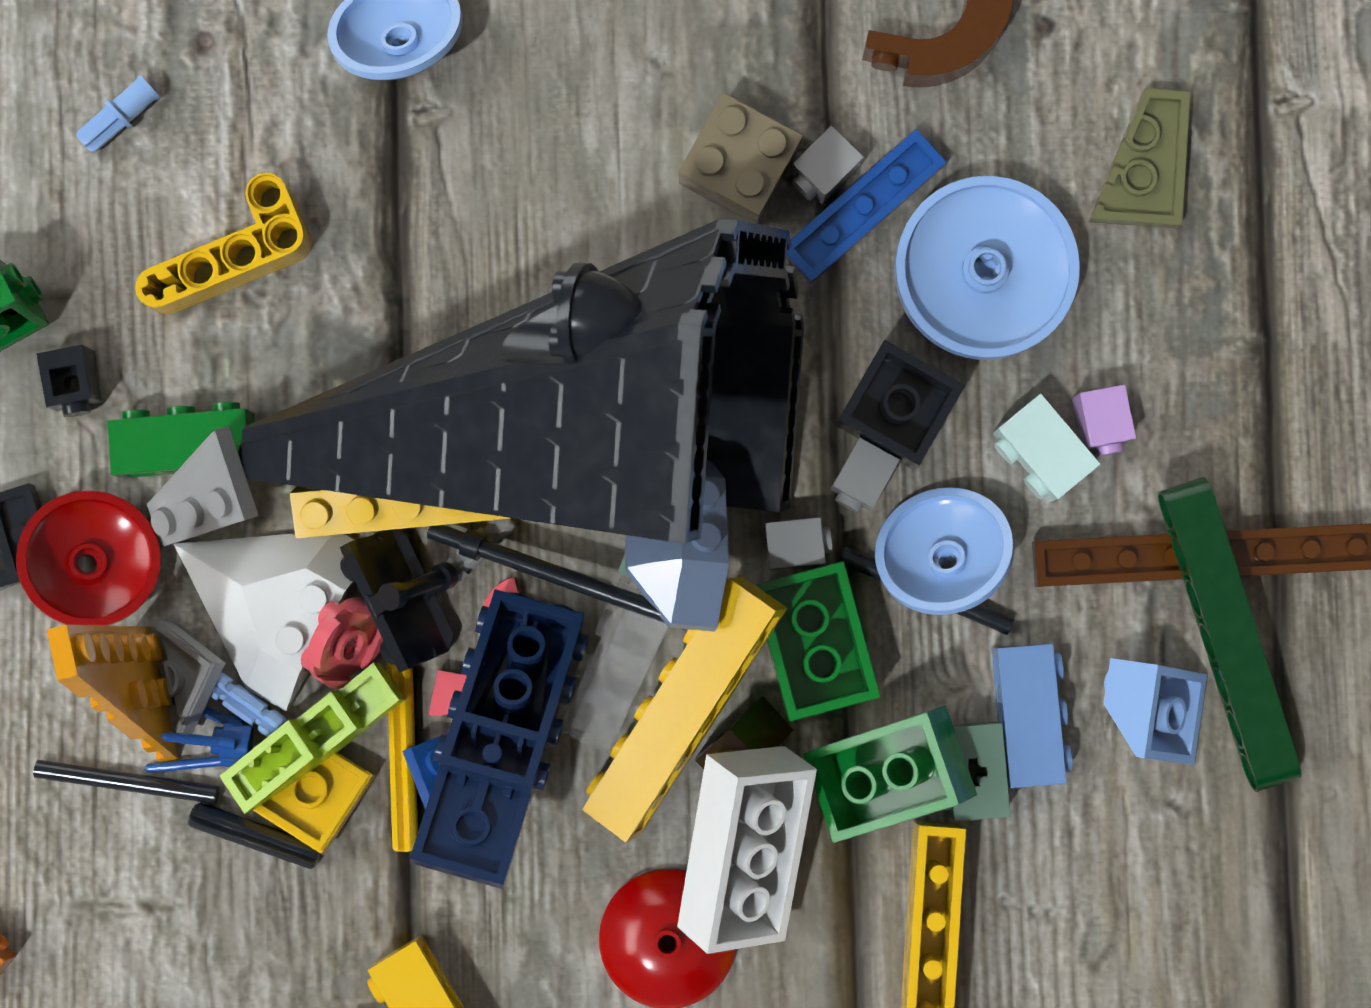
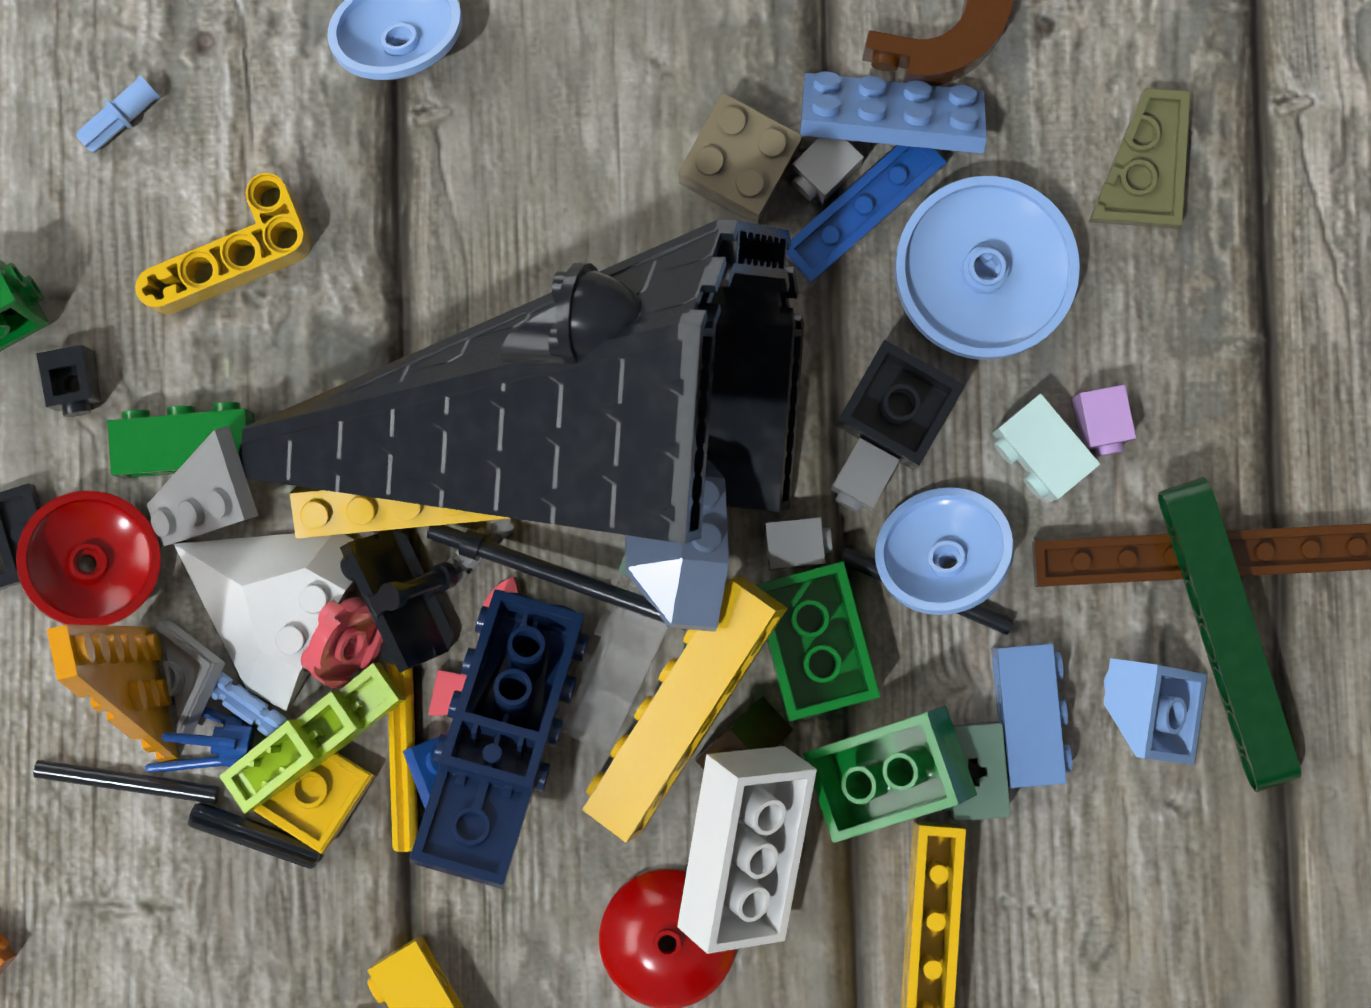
none -> medium blue plate [800,71,987,154]

